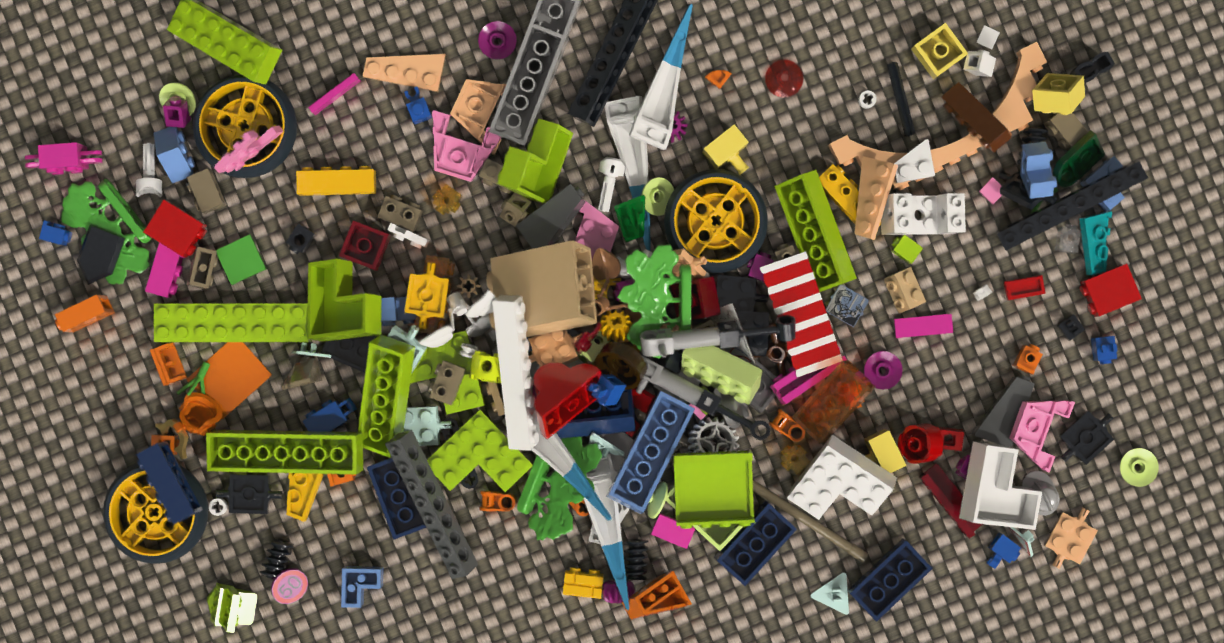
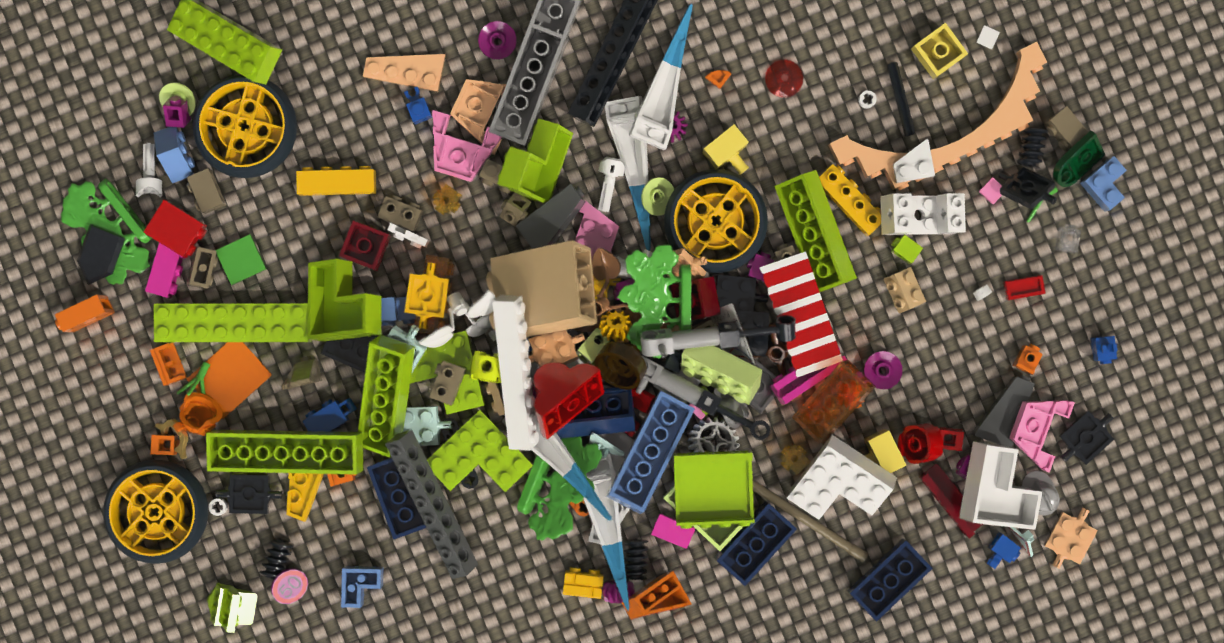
dark pink brick [25,142,103,175] -> none
blue brick [39,220,72,246] -> none
dark blue brick [137,441,203,524] -> none
bright pink wing [214,125,284,173] -> none
black brick [286,223,317,254] -> none
light aqua piece [292,342,331,358] -> none
dark pink tile [309,73,361,115] -> none
tan gear [457,274,481,298] -> none
white bush [459,344,478,358] -> none
orange piece [479,491,517,511] -> none
dark red plate [574,322,602,353] -> none
blue brick [588,375,626,406] -> none
green wing [614,195,645,242] -> none
yellowish green dish [647,481,668,519] -> none
orange piece [768,409,805,441] -> none
light aqua piece [810,572,849,615] -> none
piece [826,284,869,328] -> none
light nougat wing [855,156,898,240] -> none
dark pink tile [893,314,953,338] -> none
reddish brown brick [941,82,1011,153] -> none
white brick [963,50,996,77] -> none
black brick [996,159,1148,251] -> none
medium blue brick [1020,141,1057,199] -> none
light yellow brick [1032,73,1085,115] -> none
black tile [1057,314,1085,341] -> none
black brick [1069,52,1115,84] -> none
teal wing [1079,211,1112,275] -> none
red brick [1080,264,1142,317] -> none
yellowish green dish [1120,448,1159,487] -> none

